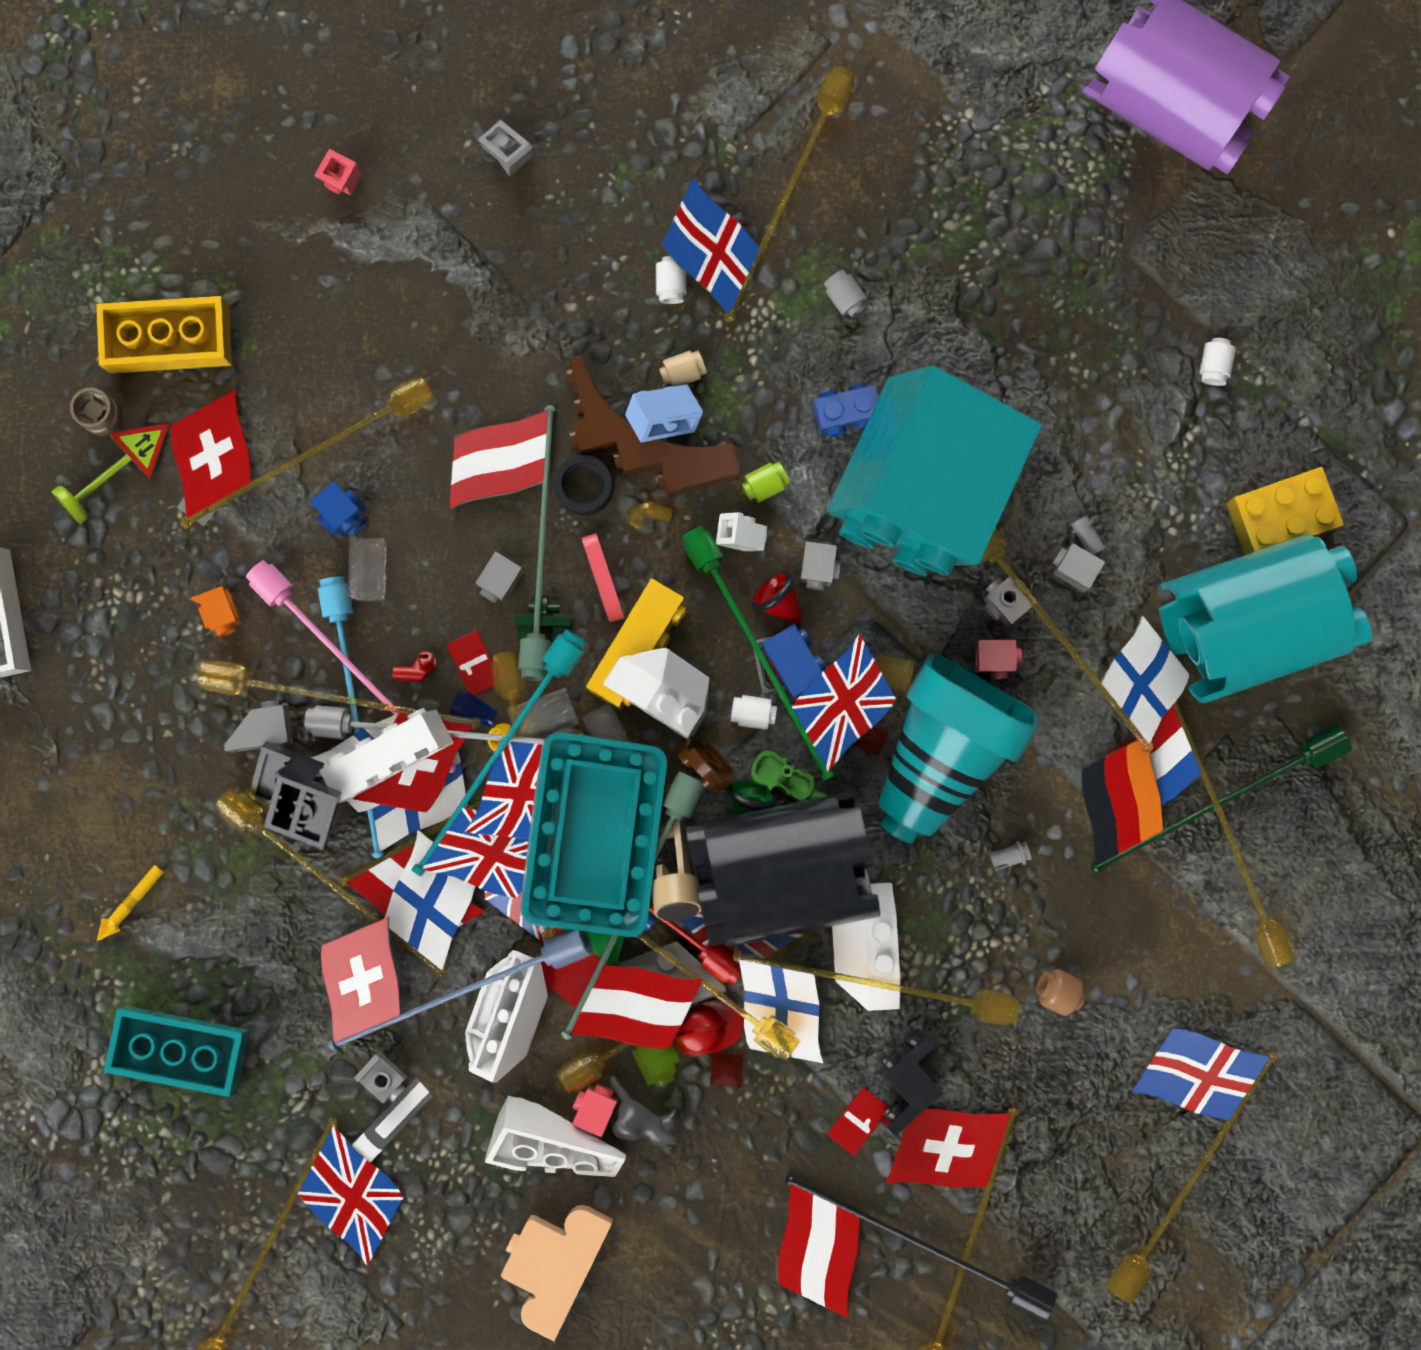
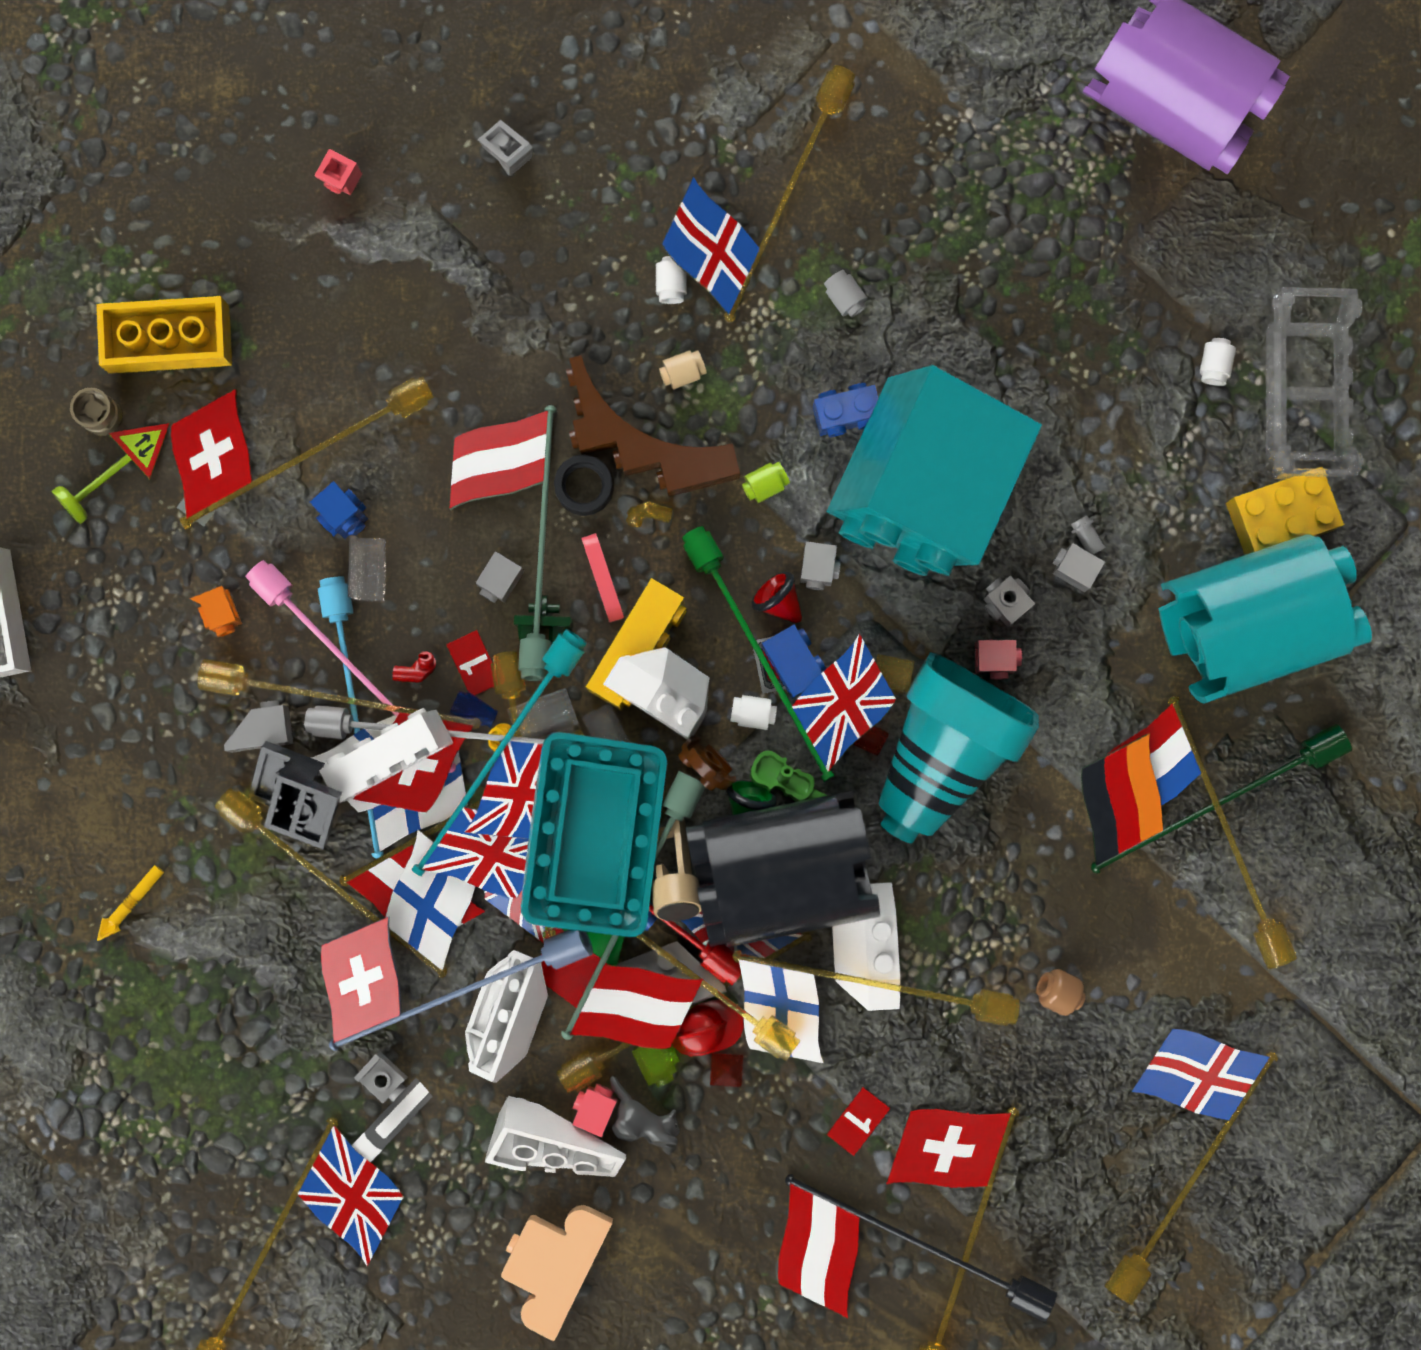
teal brick [104,1006,251,1097] -> none
light blue brick [625,384,703,442] -> none
white brick [716,512,767,552] -> none
black bracket [878,1028,943,1137] -> none
flag [981,528,1189,753] -> none
light grey pin [989,840,1031,871] -> none
none -> clear windscreen [1266,287,1363,481]

